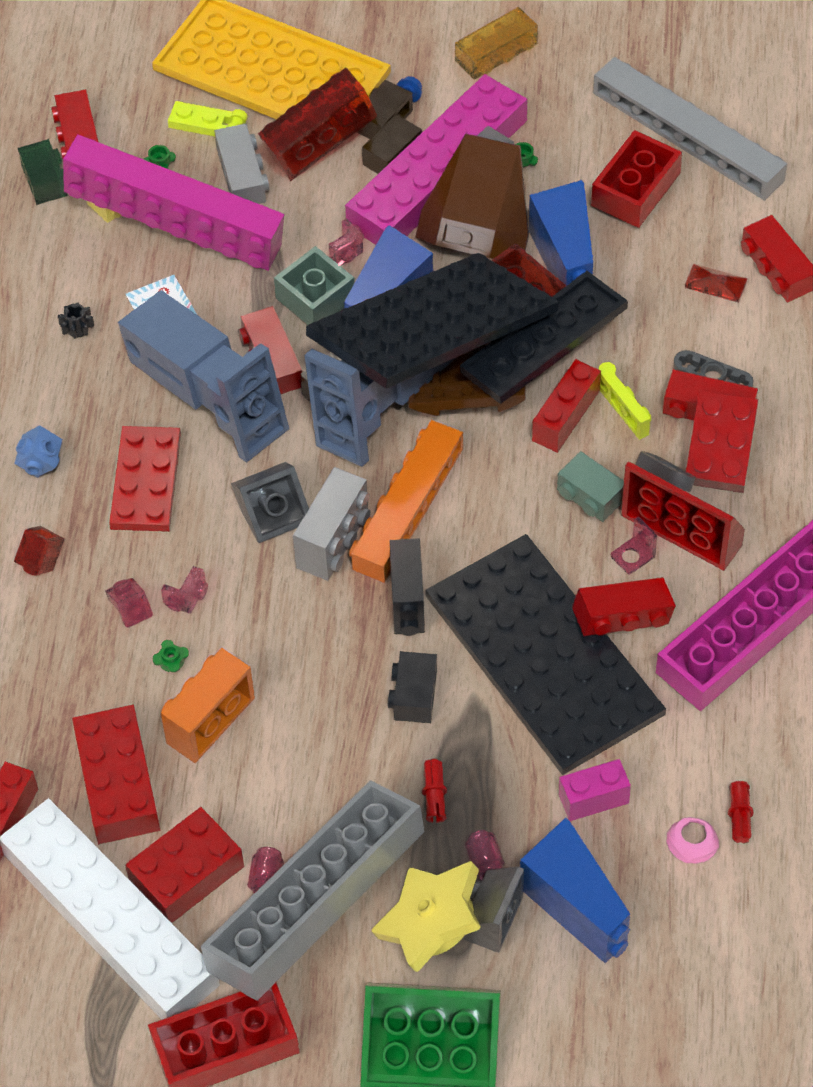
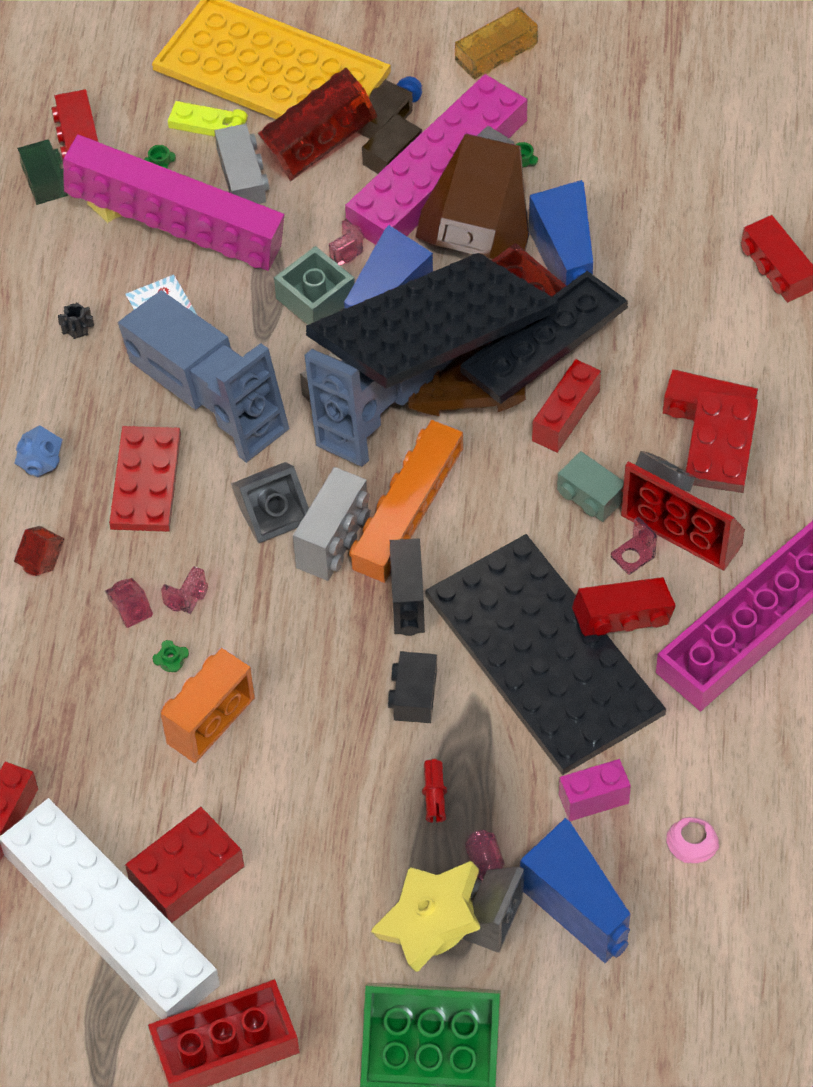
red brick [72,704,161,845] -> none
light grey brick [201,780,425,1001] -> none
brick [238,306,302,394] -> none
clear pink brick [247,847,284,893] -> none
red brick [591,130,682,228] -> none
light grey brick [593,57,787,201] -> none
neon yellow plate [599,362,651,440] -> none
dark grey beam [673,350,754,387] -> none
clear red slope [685,264,748,303] -> none
red axle [728,781,754,844] -> none

